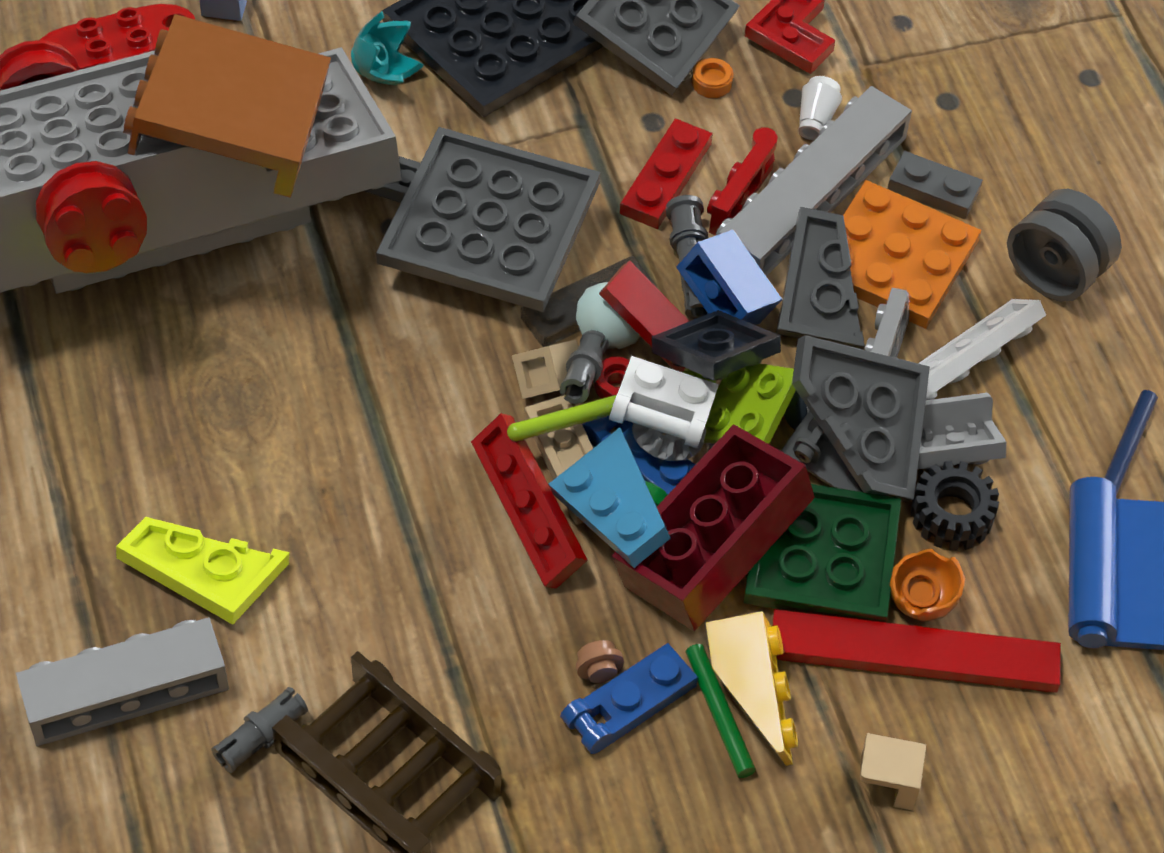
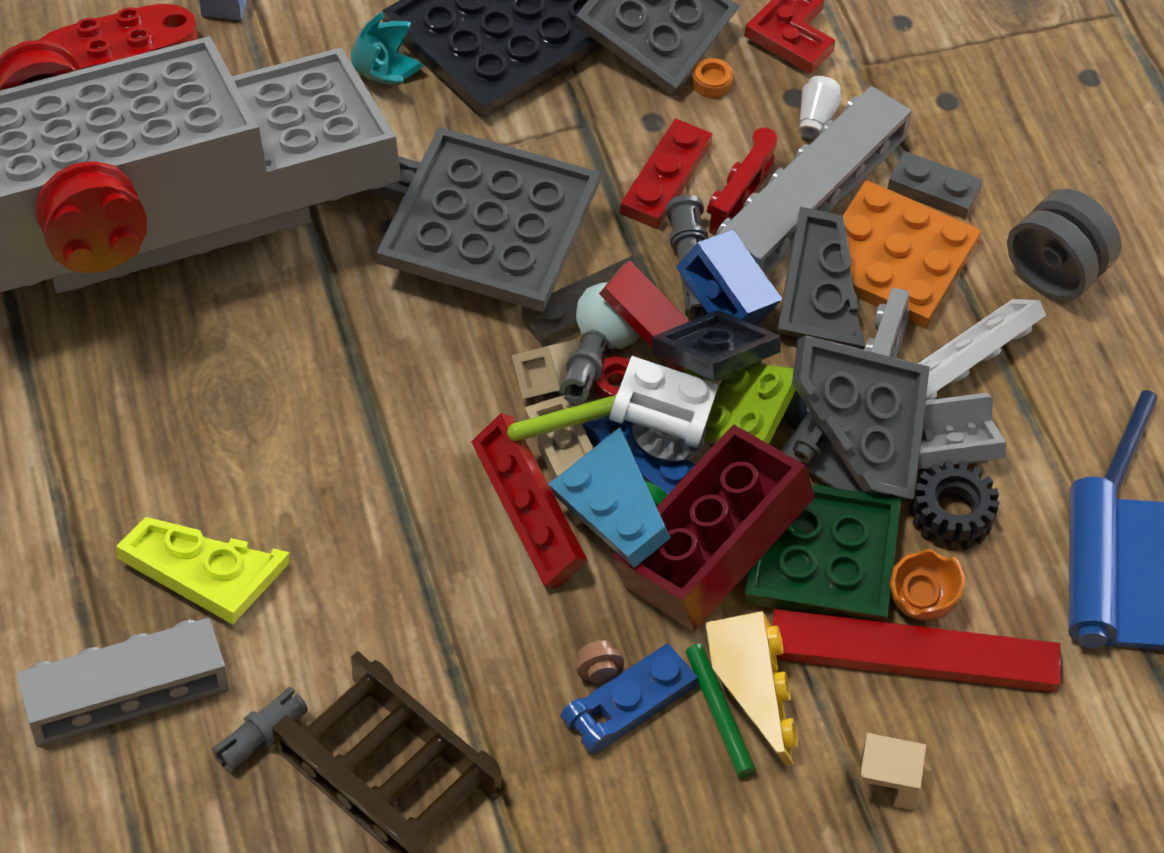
dark orange panel [123,14,331,198] -> none

